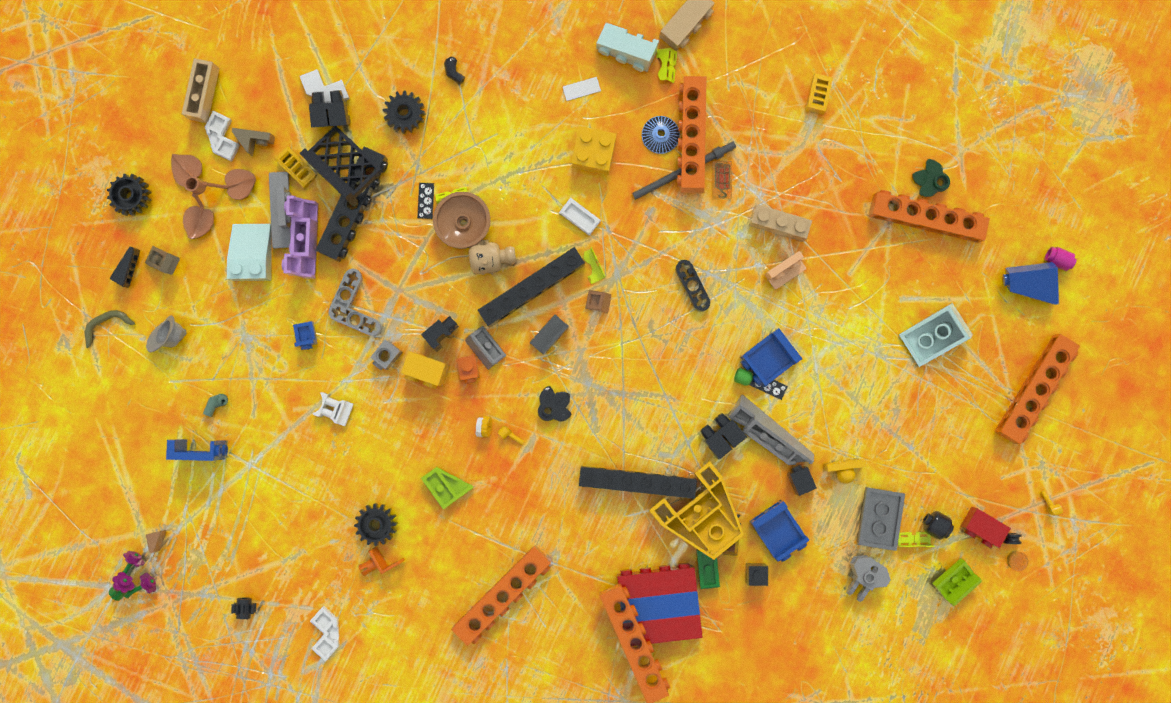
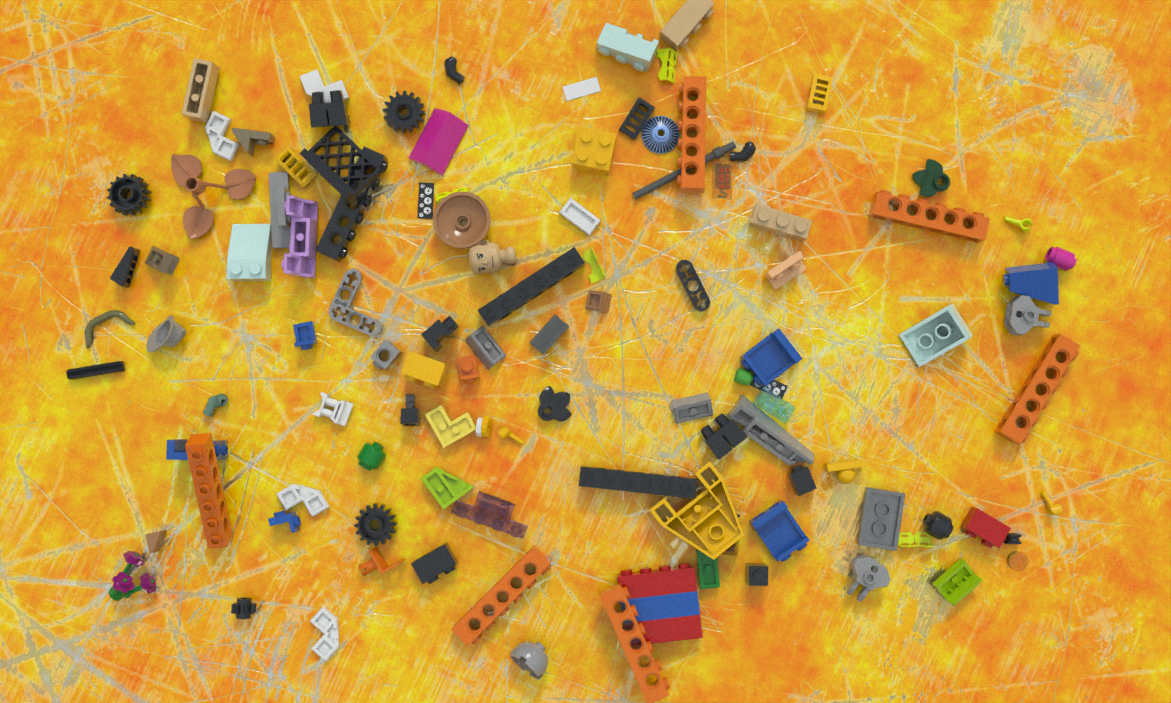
none -> black axle [66,361,125,380]
none -> orange brick [185,433,233,548]
none -> blue bracket [268,510,301,533]
none -> white tile [277,484,330,517]
none -> green head [357,441,386,471]
none -> black piece [400,394,420,426]
none -> dark pink slope [409,108,469,176]
none -> black brick [411,542,458,584]
none -> light yellow plate [425,405,476,448]
none -> bracket [451,491,528,539]
none -> light grey cylinder [509,641,549,680]
none -> black slope [619,97,656,140]
none -> light grey slope [671,393,713,424]
none -> black arm [730,142,756,161]
none -> clear light blue tile [753,387,796,424]
none -> neon yellow hand [1004,216,1033,233]
none -> light grey hinge [1004,295,1051,335]

